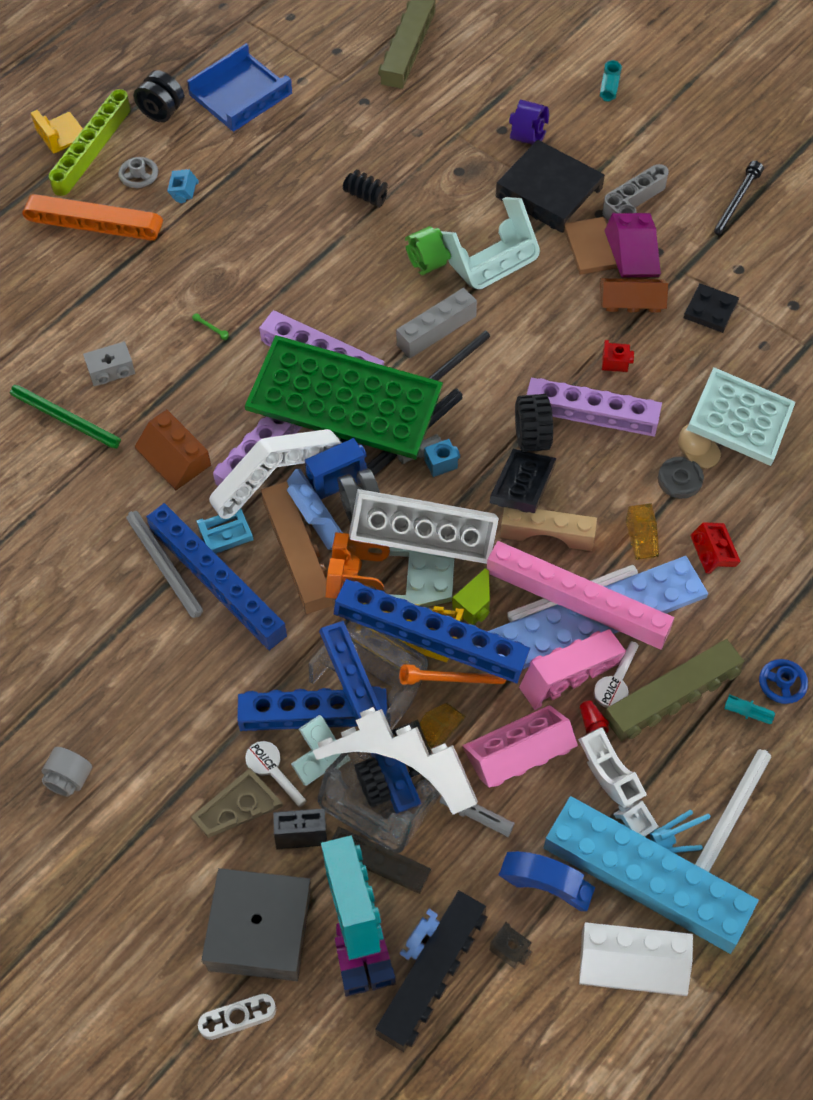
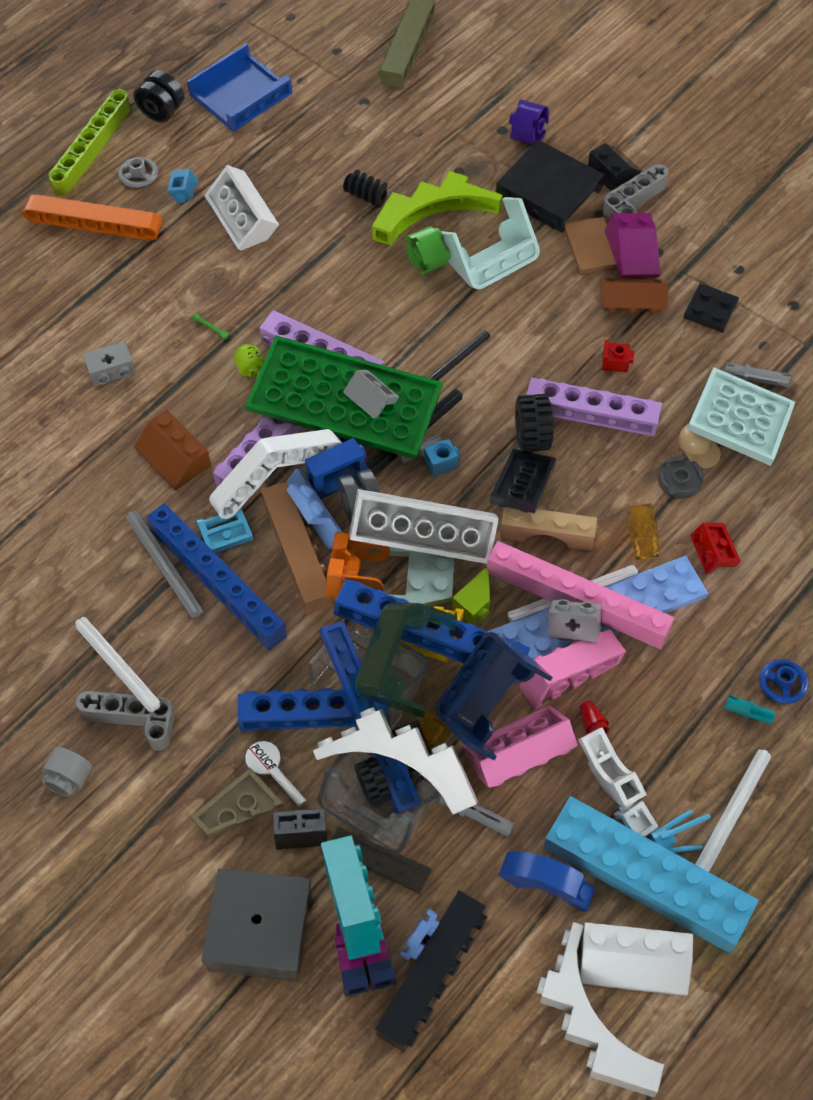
green axle [10,385,121,449] -> none
yellow bracket [31,109,83,154] -> none
white beam [198,994,276,1040] -> none
light aqua plate [291,715,347,786] -> none
light grey brick [396,287,477,359] -> none
orange piece [399,664,507,685] -> none
clear smoke brick [489,922,533,969] -> none
white piece [594,641,639,708] -> none
teal piece [599,60,622,102] -> none
olive brick [604,638,744,741] -> none
black piece [714,161,764,235] -> none
none -> white axle [75,617,160,712]
none -> light grey beam [76,691,175,751]
none -> white slope [204,165,279,250]
none -> lime head [233,344,264,377]
none -> light grey panel [344,370,399,418]
none -> clear green windscreen [355,603,457,719]
none -> lime arch [372,171,503,246]
none -> dark blue windscreen [436,632,553,760]
none -> white arch [537,922,664,1098]
none -> light grey brick [548,599,601,642]
none -> black slope [588,143,643,191]
none -> light grey pin [723,362,791,388]

